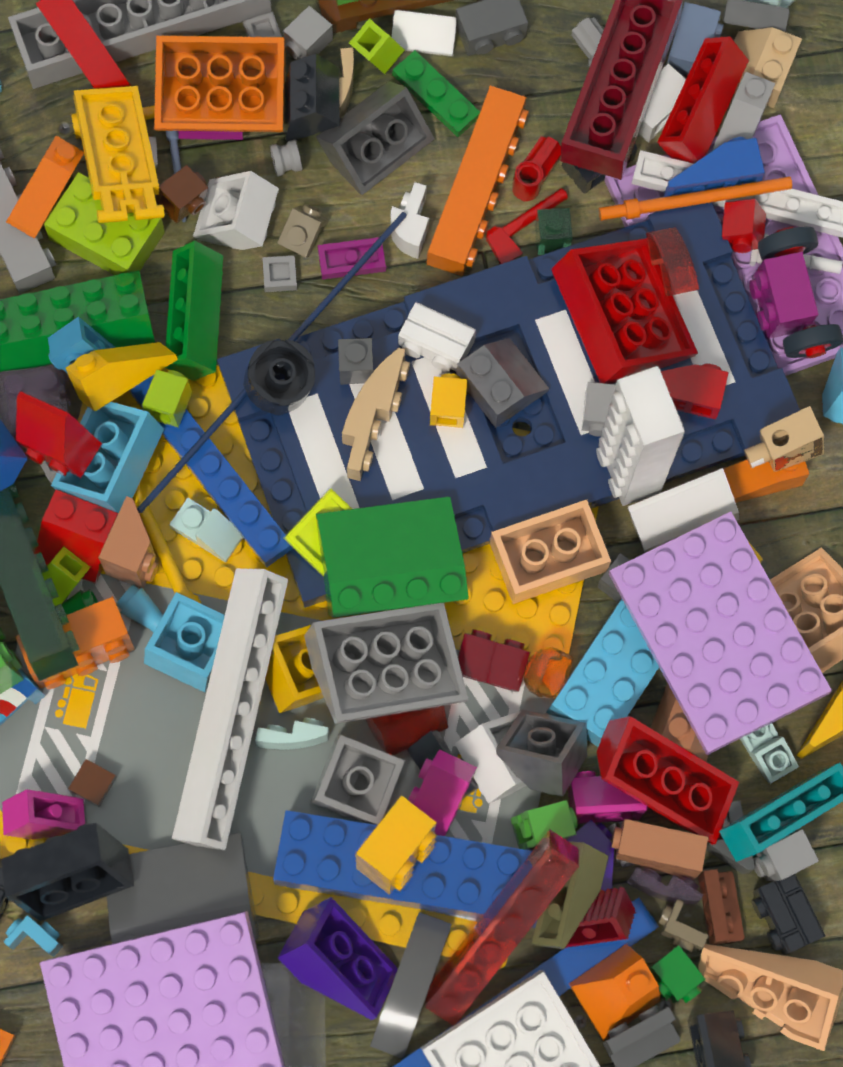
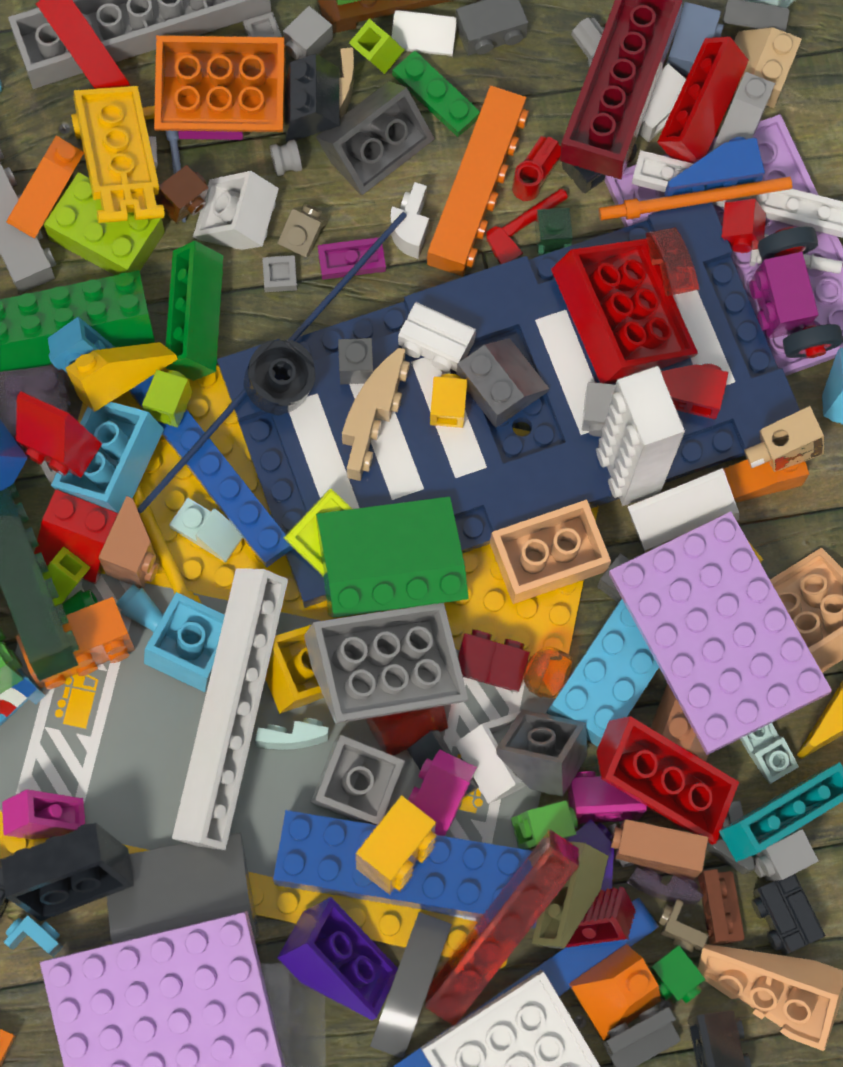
reddish brown tile [68,759,117,807] -> none

